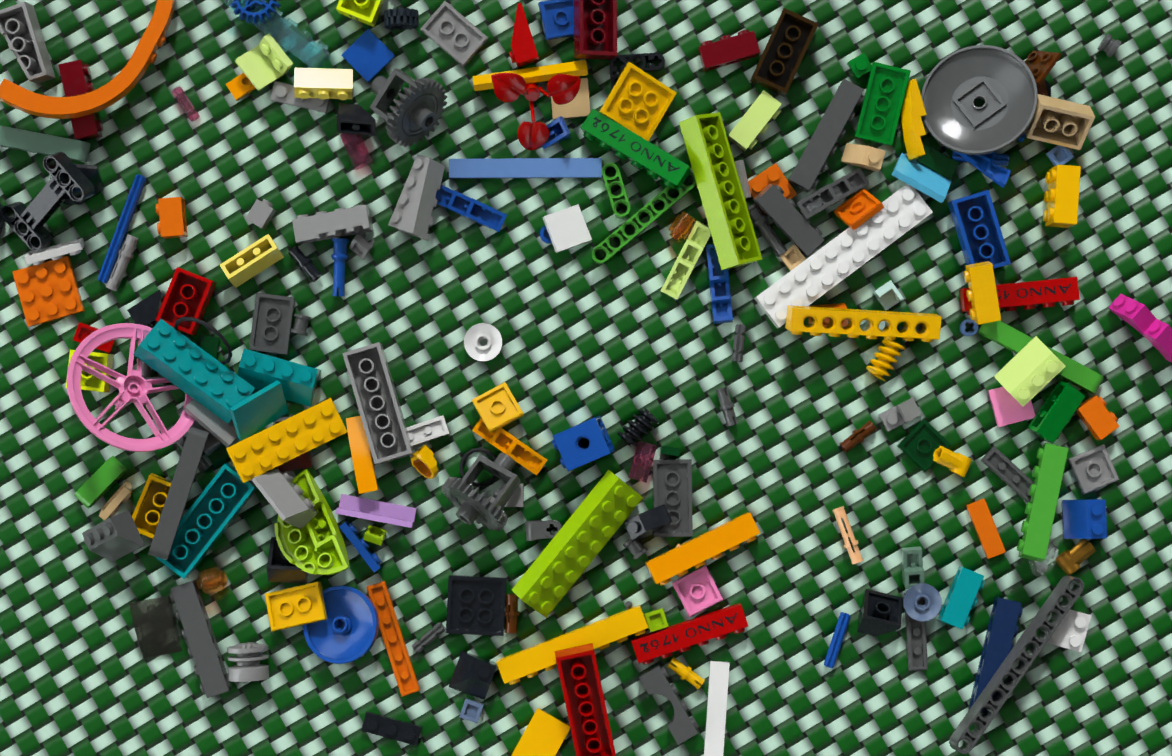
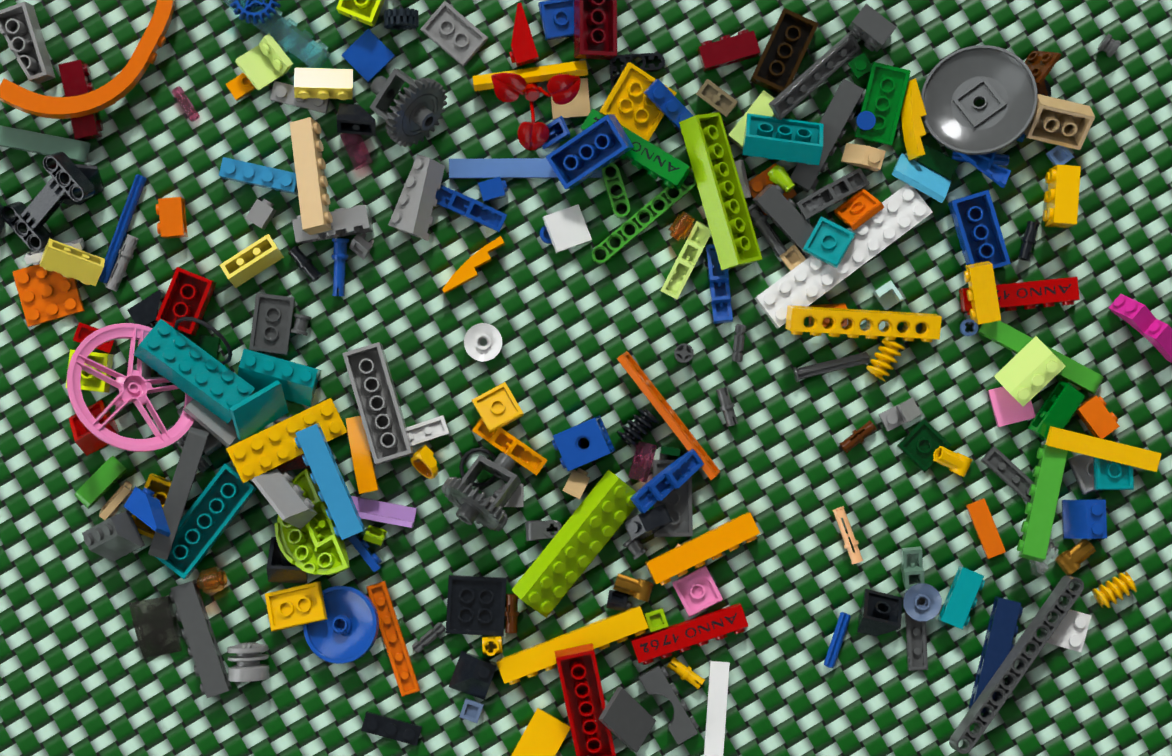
none -> light yellow brick [40,238,105,286]
none -> red slope [69,400,120,456]
none -> blue slope [123,486,171,537]
none -> dark azure brick [219,157,298,195]
none -> tan brick [290,117,333,235]
none -> dark azure brick [294,423,365,540]
none -> light orange slope [442,236,505,294]
none -> blue brick [478,176,508,203]
none -> yellow piece [482,636,502,656]
none -> blue brick [545,114,634,189]
none -> tan slope [562,468,590,499]
none -> dark grey tile [598,687,656,753]
none -> black plate [606,590,628,611]
none -> pearl gold piece [613,573,654,602]
none -> orange tile [617,351,720,480]
none -> blue slope [630,449,704,513]
none -> blue plate [644,79,693,132]
none -> dark grey wheel [674,344,694,363]
none -> dark tan hinge [696,79,738,117]
none -> teal slope [742,113,824,165]
none -> lime cone [767,164,795,193]
none -> dark grey tile [769,33,861,120]
none -> dark grey axle [793,352,870,382]
none -> teal tile [803,216,855,268]
none -> dark grey brick [847,4,896,52]
none -> blue tile [856,111,876,131]
none -> black pin [1018,221,1039,261]
none -> yellow tile [1045,426,1162,472]
none -> yellow piece [1092,571,1137,608]
none -> teal tile [1093,457,1134,490]

